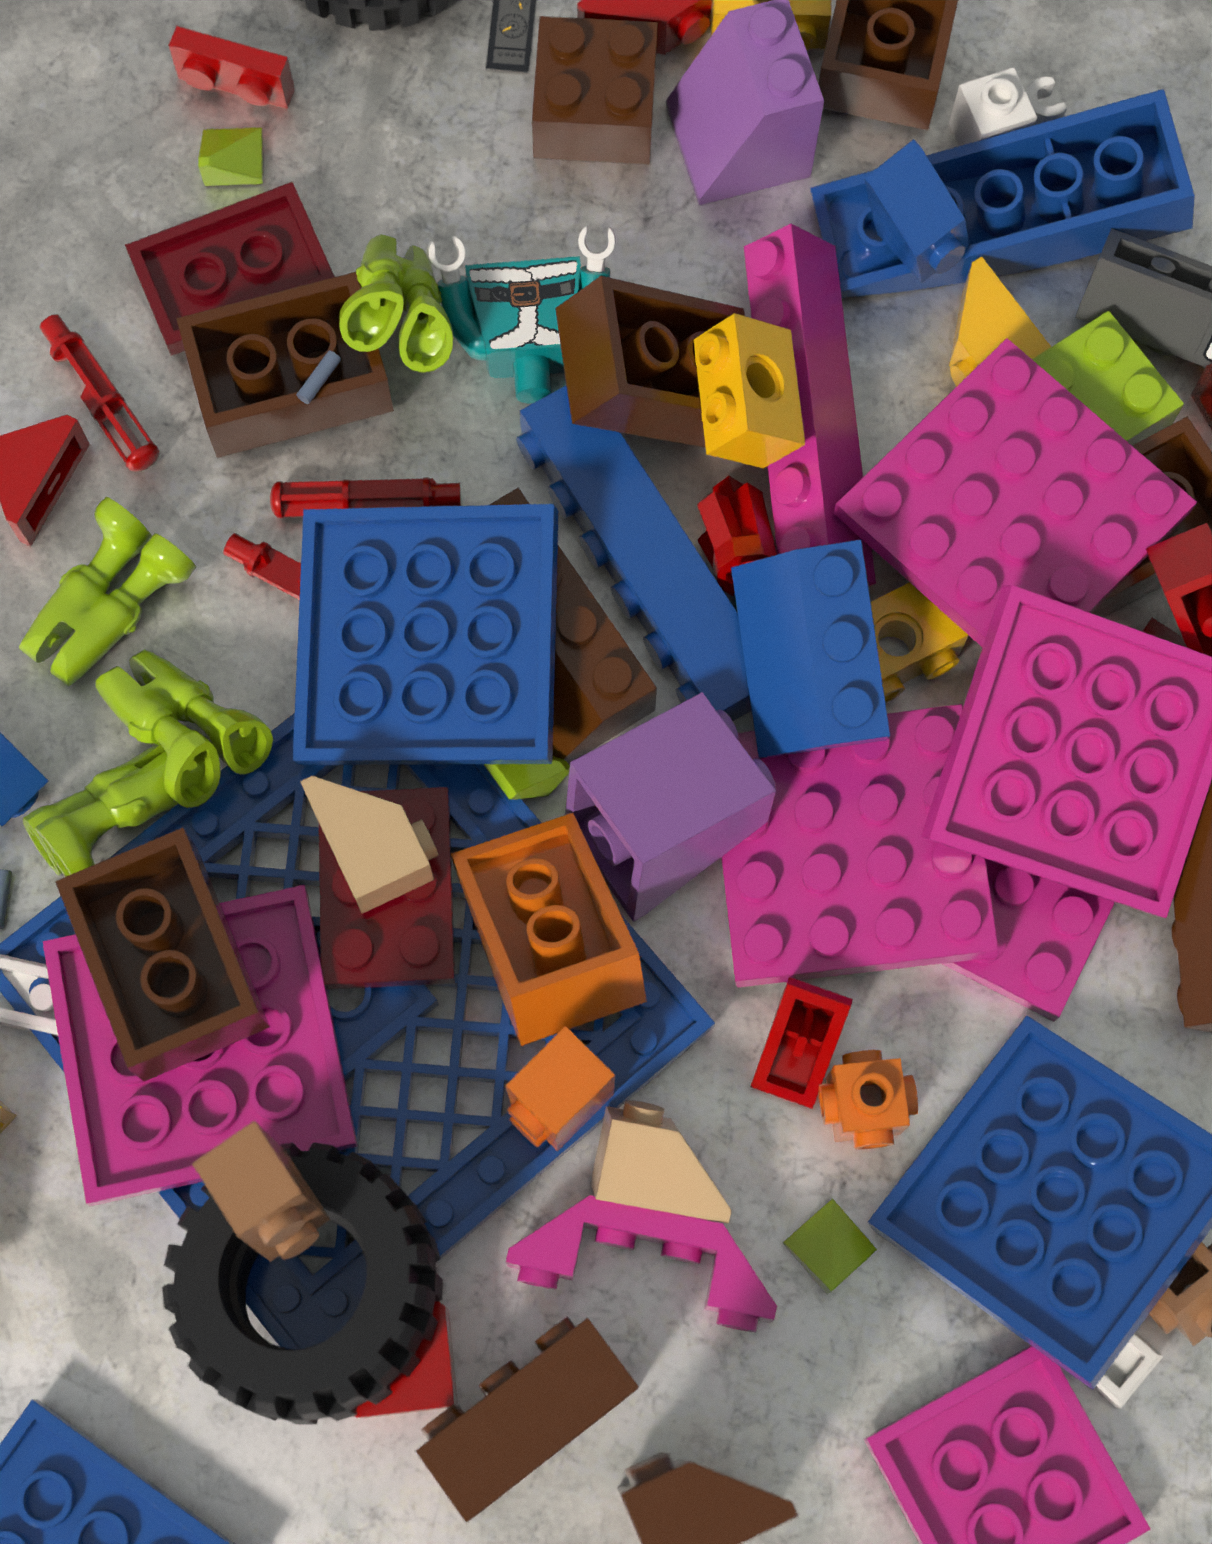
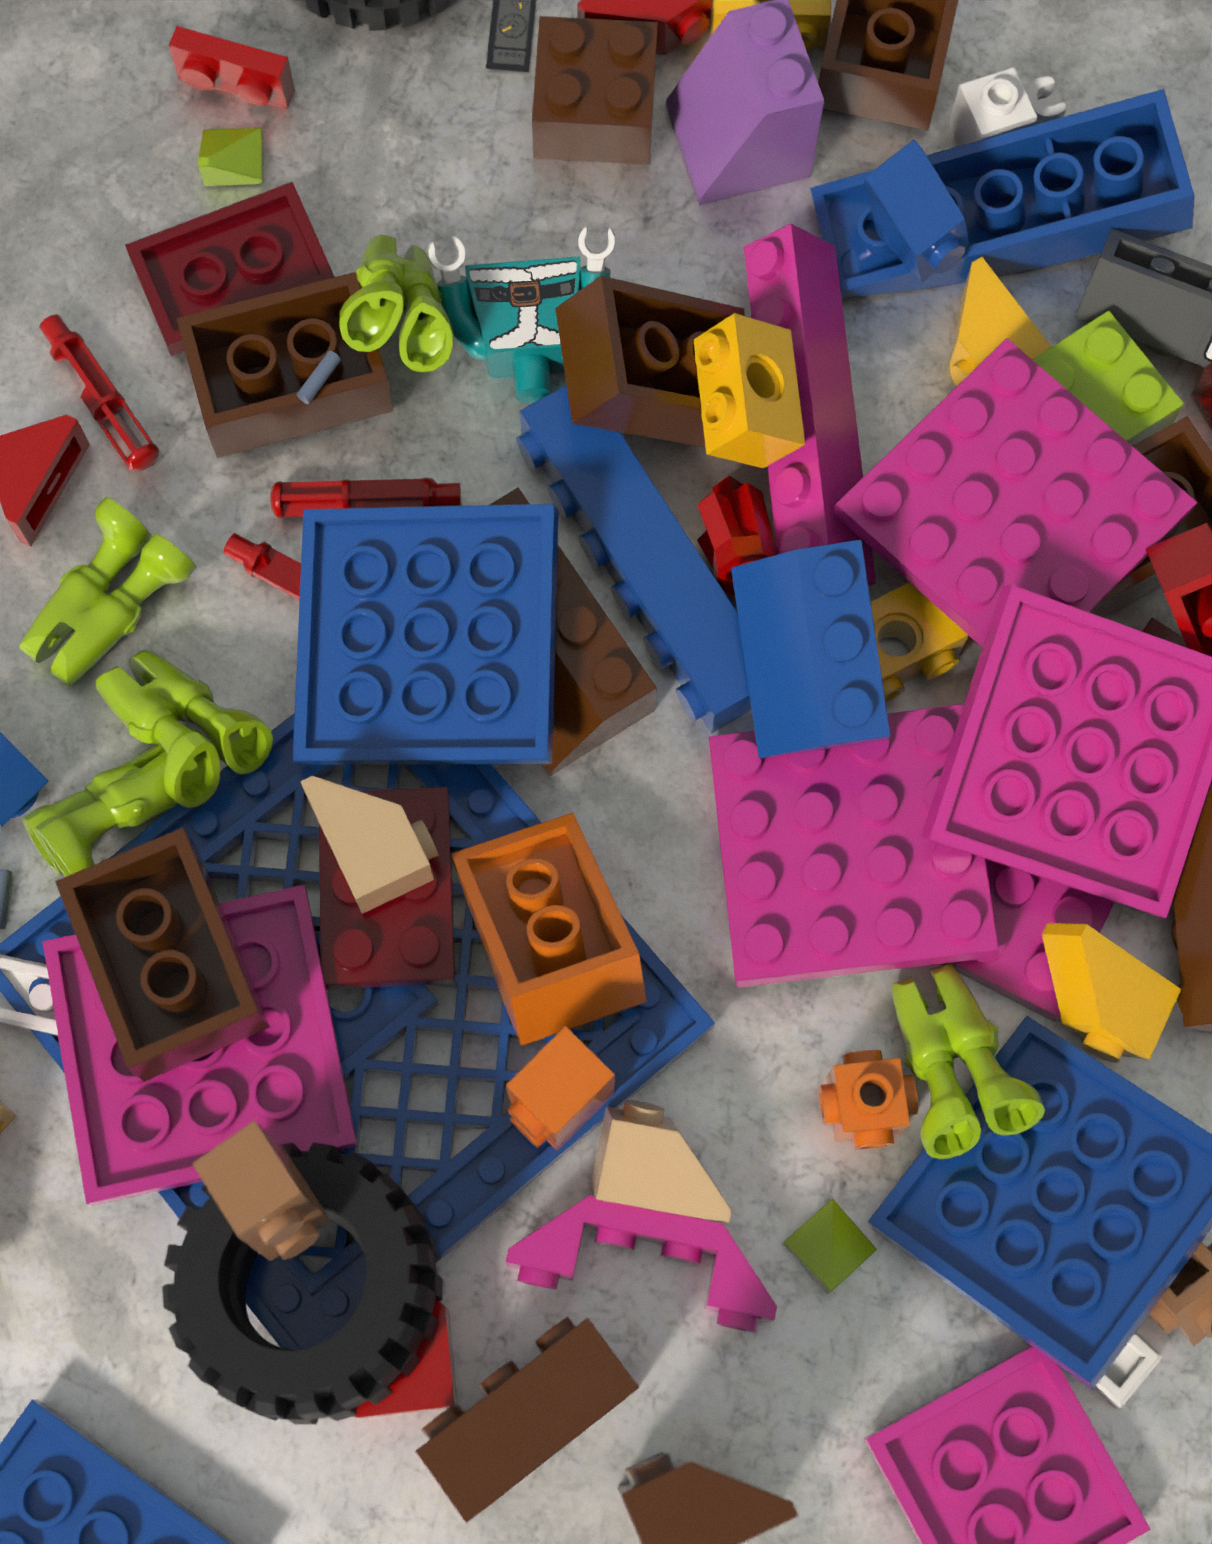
lime slope [484,756,570,800] -> none
medium lavender slope [565,693,776,922] -> none
red slope [750,977,853,1109] -> none
none -> lime piece [891,963,1045,1159]
none -> yellow slope [1042,923,1181,1063]

